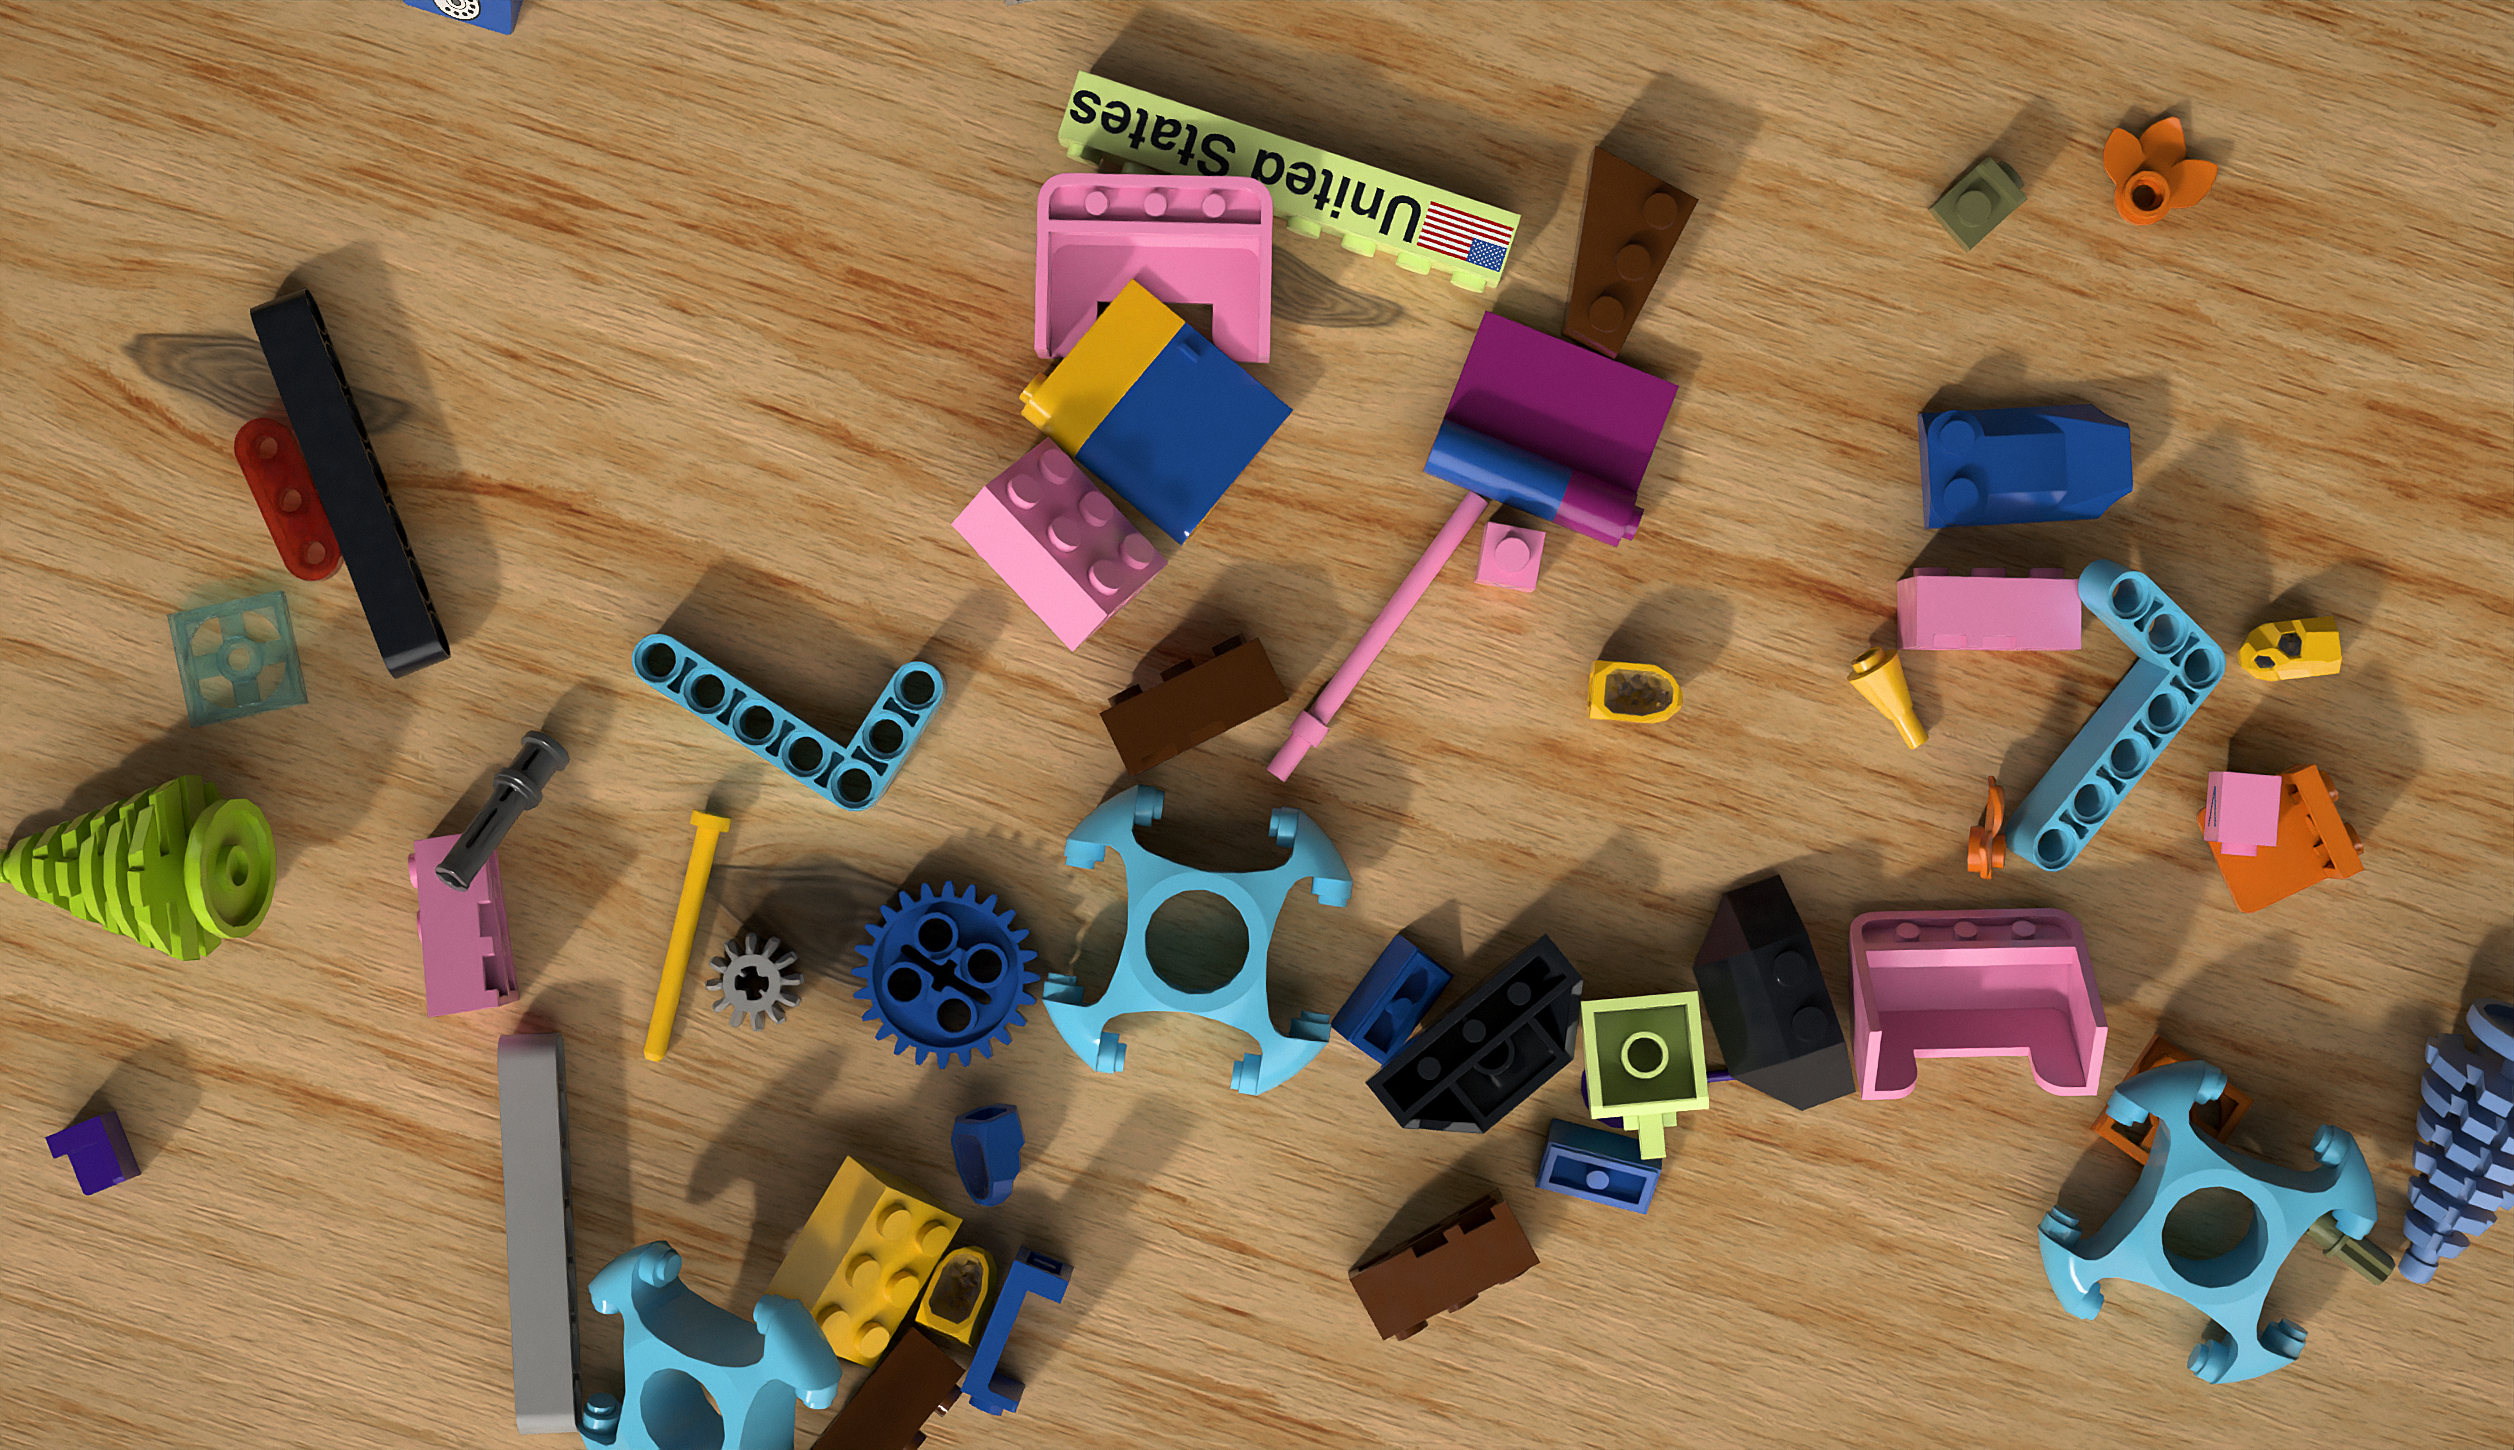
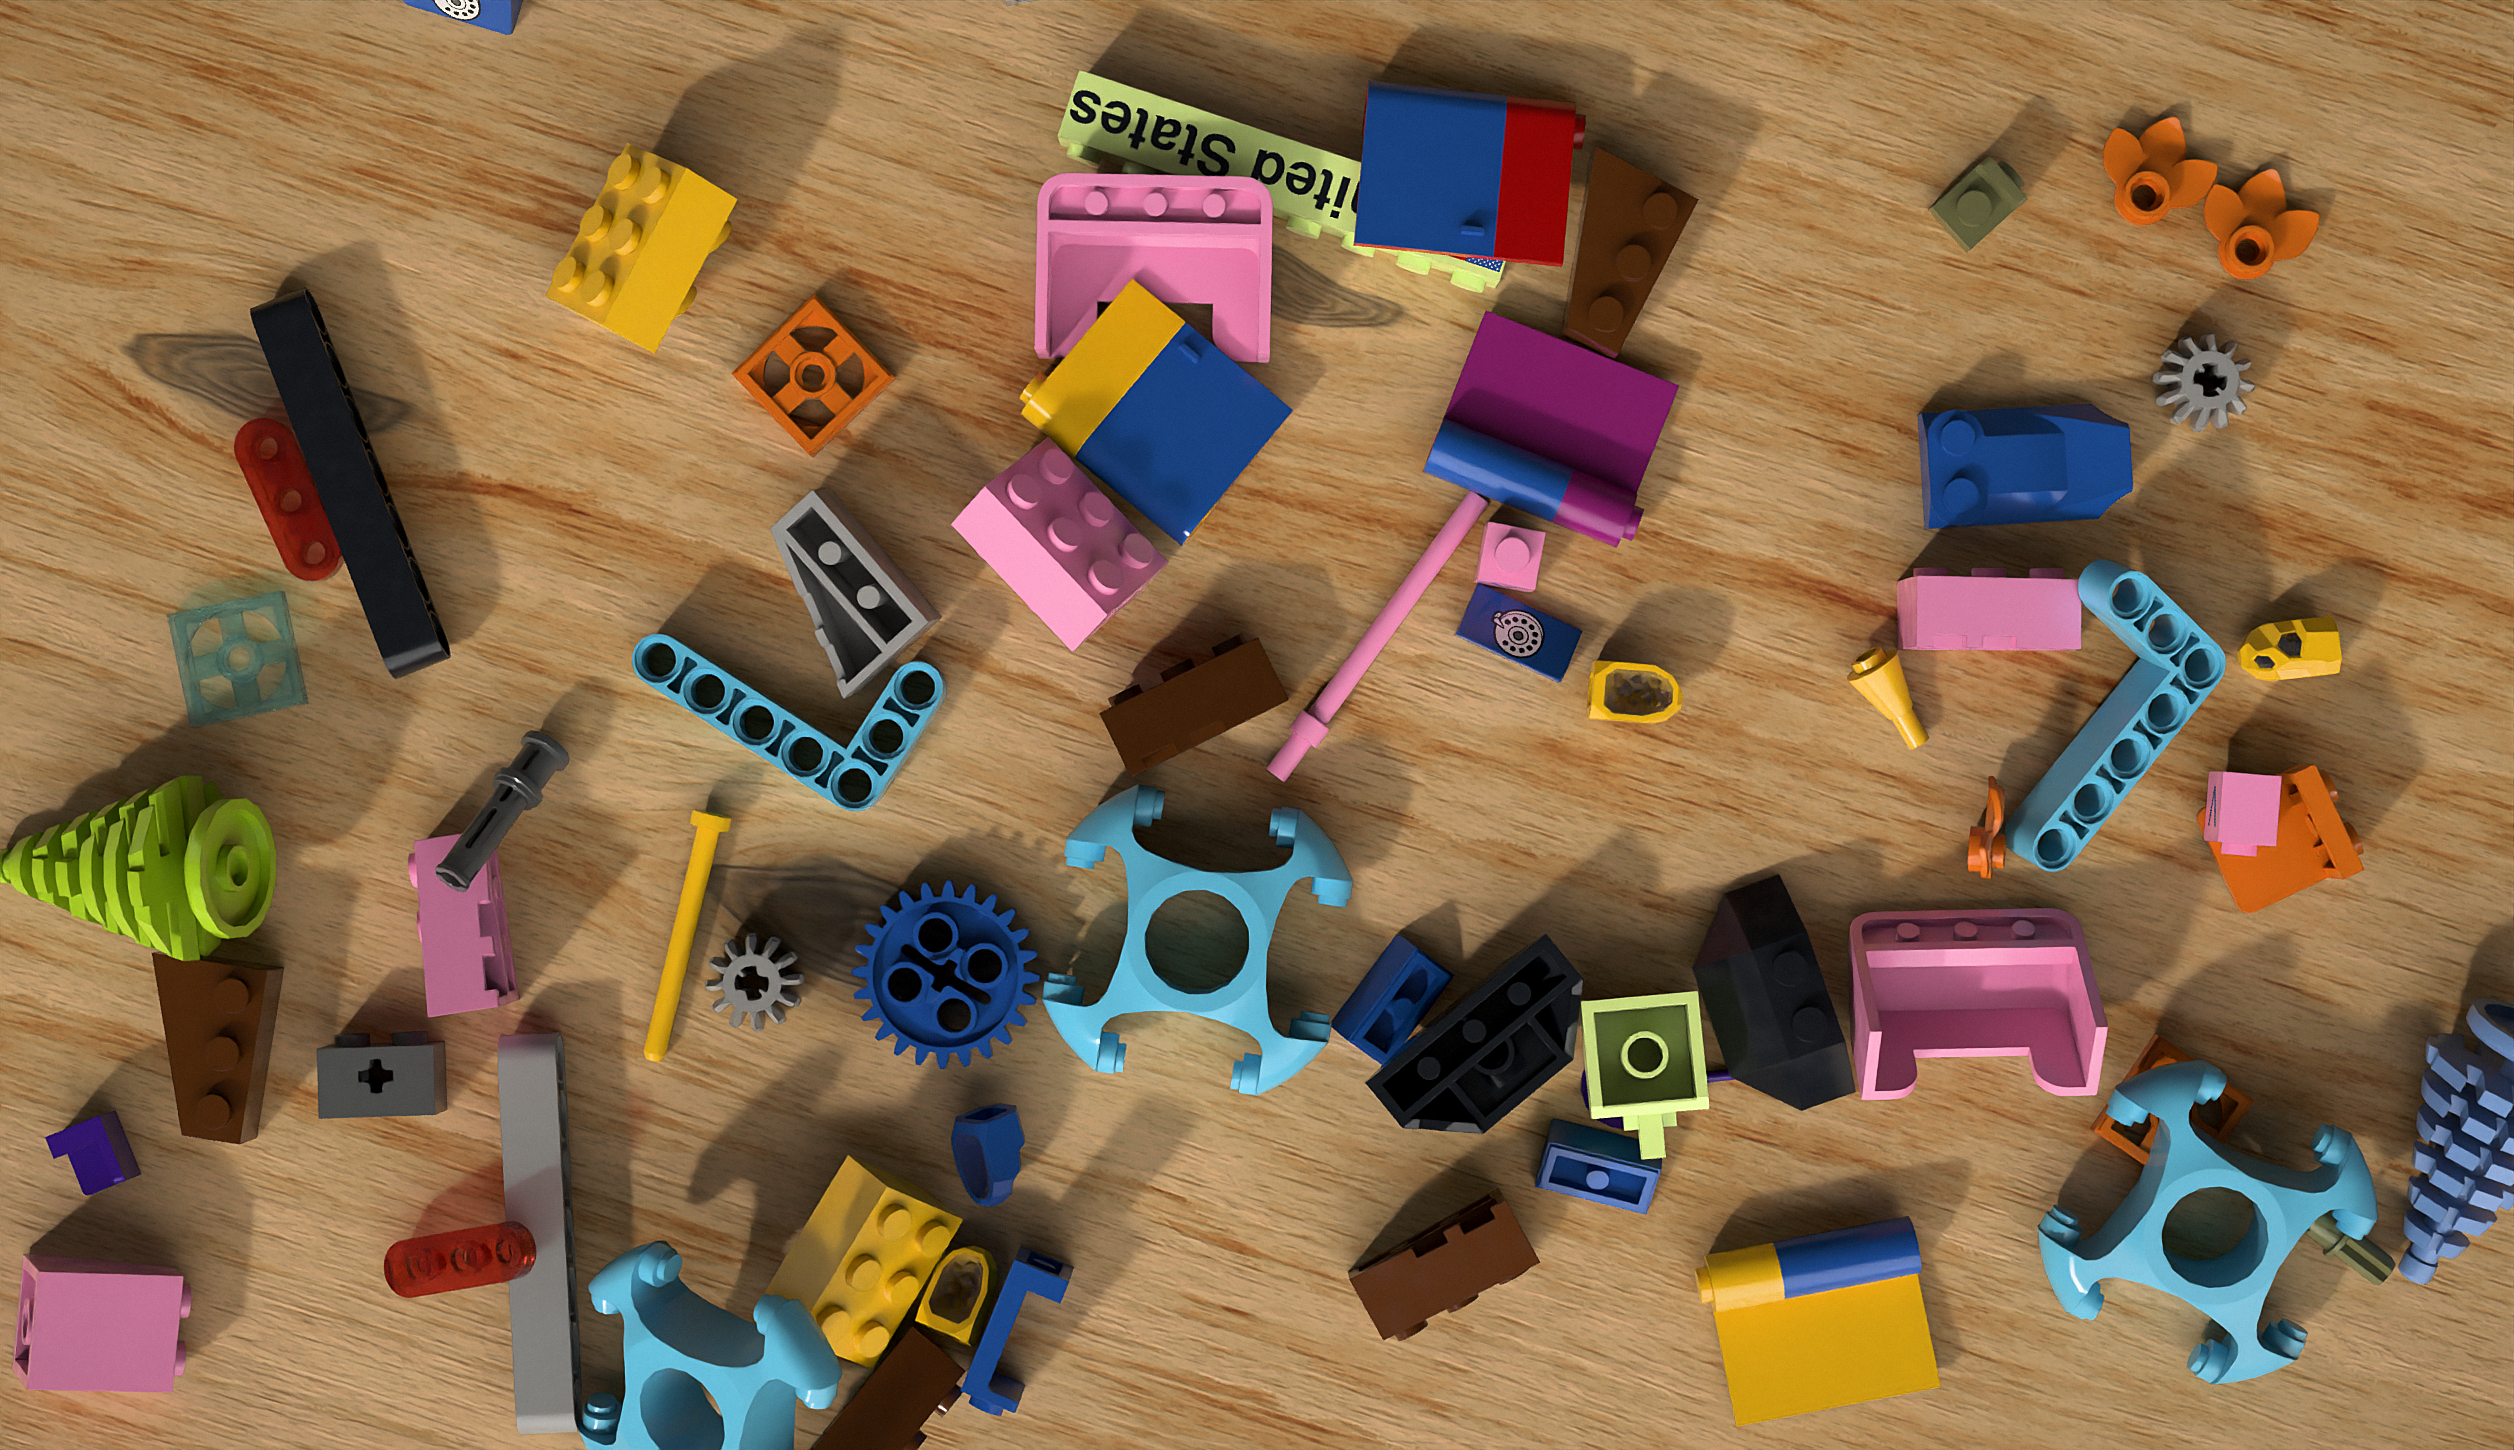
none -> bright pink slope [12,1254,191,1392]
none -> reddish brown wedge [152,951,284,1145]
none -> dark grey brick [317,1031,447,1119]
none -> clear red plate [384,1221,536,1298]
none -> yellow piece [545,143,738,354]
none -> orange piece [731,294,896,458]
none -> light grey wedge [770,487,942,699]
none -> blue door [1353,81,1586,267]
none -> blue slope [1454,583,1583,683]
none -> yellow door [1694,1216,1941,1427]
none -> light grey gear [2152,333,2255,432]
none -> orange plate [2203,169,2320,280]

